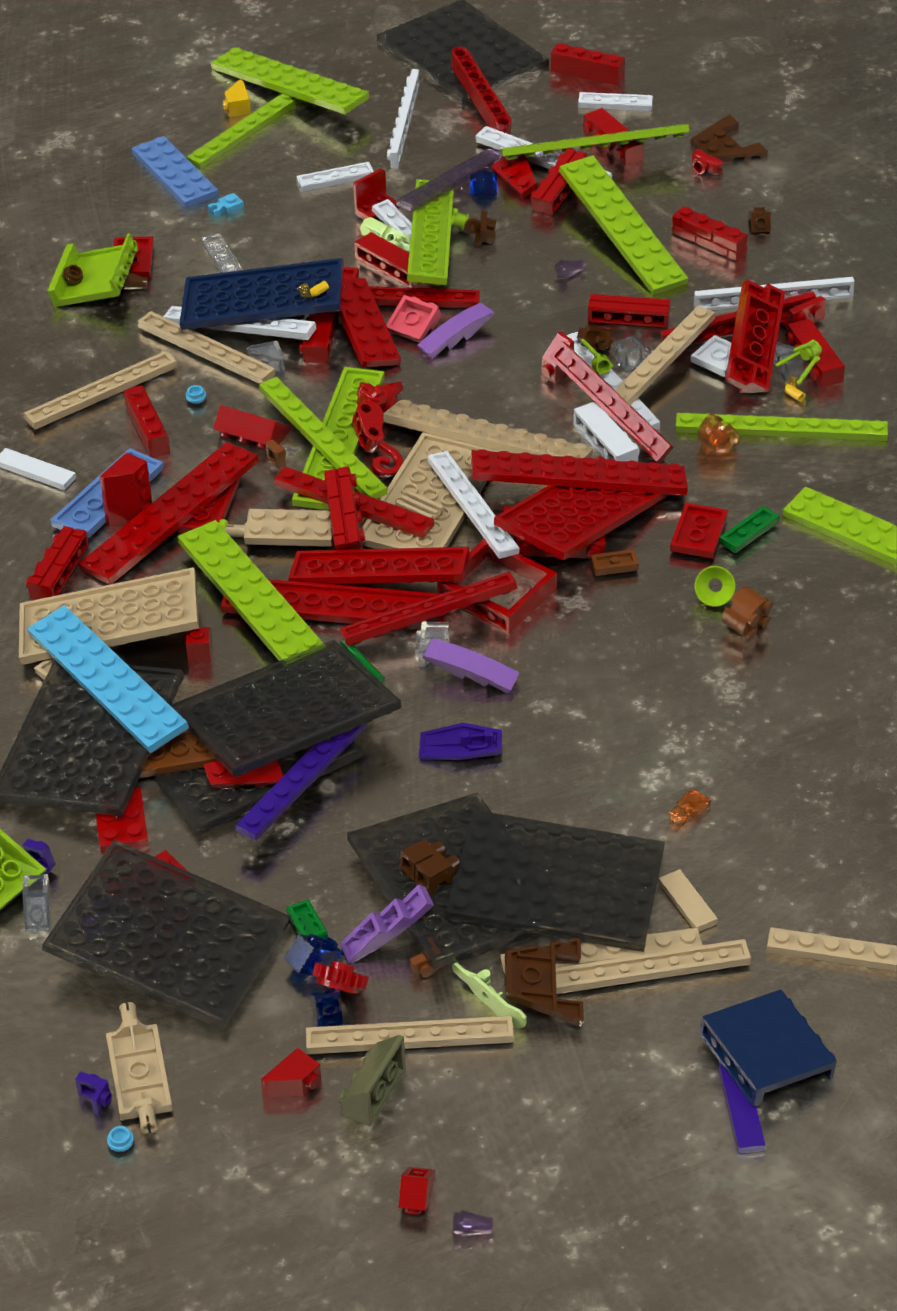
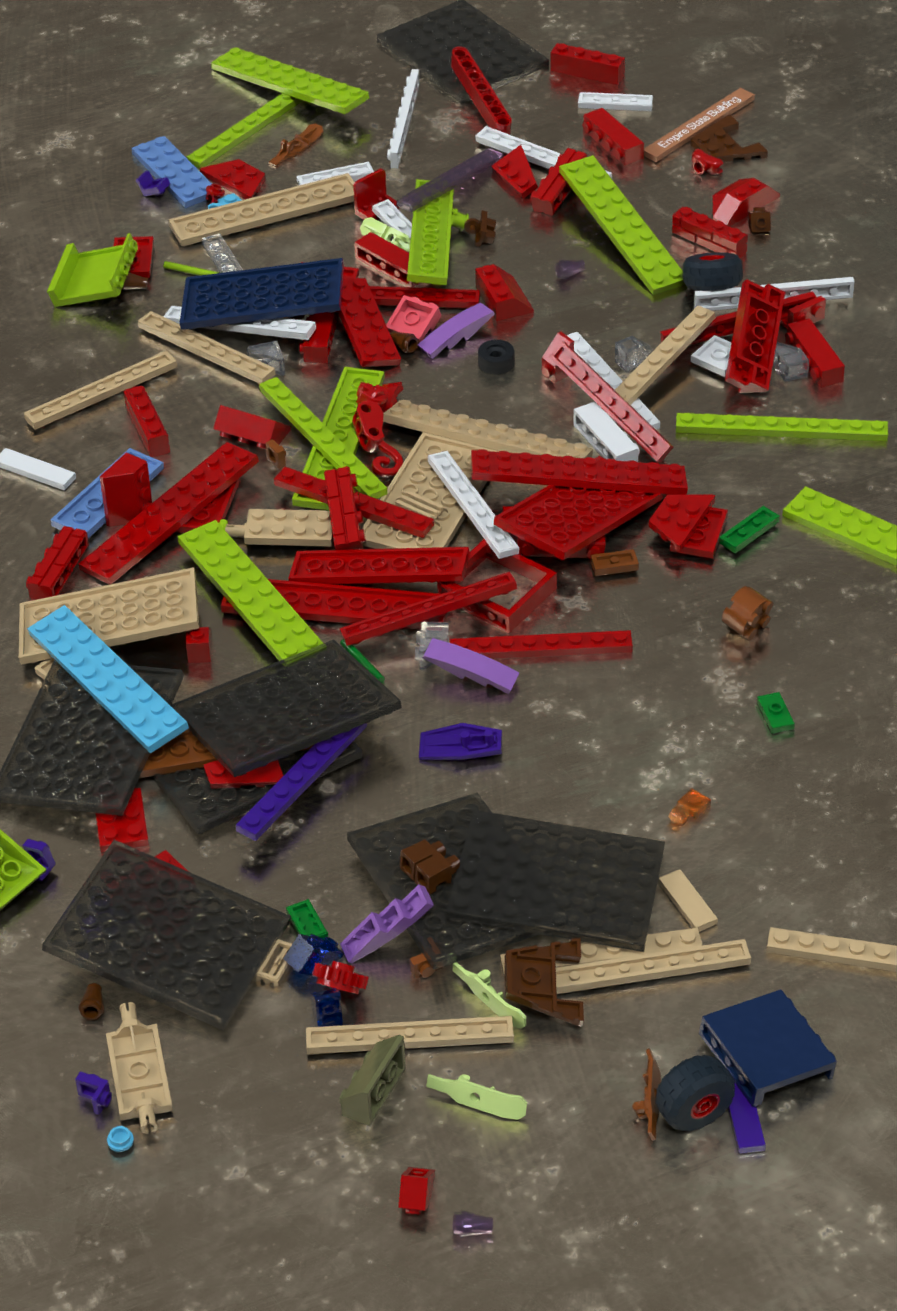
clear slope [23,874,52,933] -> none
reddish brown plate [63,265,83,284] -> none
medium azure plate [186,385,206,404] -> none
yellow slope [222,79,251,118] -> none
red slope [261,1048,321,1098] -> none
arm [298,281,329,298] -> none
clear blue panel [470,170,497,196] -> none
lime plate [500,124,690,159] -> none
reddish brown hips [577,325,615,350] -> none
lime plant [581,339,614,374] -> none
red brick [588,294,671,328] -> none
lime piece [695,566,735,607] -> none
clear orange cylinder [697,414,740,455] -> none
lime plant [775,340,822,385] -> none
yellow arm [785,375,806,402] -> none
none -> reddish brown cone [79,983,104,1020]
none -> dark purple bracket [136,171,171,196]
none -> lime bar [163,261,220,276]
none -> tan plate [168,173,354,247]
none -> red wing [200,159,266,199]
none -> red plate [206,184,225,203]
none -> tan tile [255,939,300,988]
none -> dark orange piece [269,123,324,167]
none -> reddish brown cone [390,331,418,353]
none -> yellowish green piece [426,1074,527,1120]
none -> red plate [450,630,633,659]
none -> red slope [475,264,534,322]
none -> black tyre [478,339,515,375]
none -> dark orange piece [632,1048,661,1140]
none -> nougat tile [644,88,755,162]
none -> red wing [649,494,715,552]
none -> black wheel [656,1055,735,1131]
none -> black wheel [683,252,743,291]
none -> red wedge [713,178,780,227]
none -> green plate [757,692,795,734]

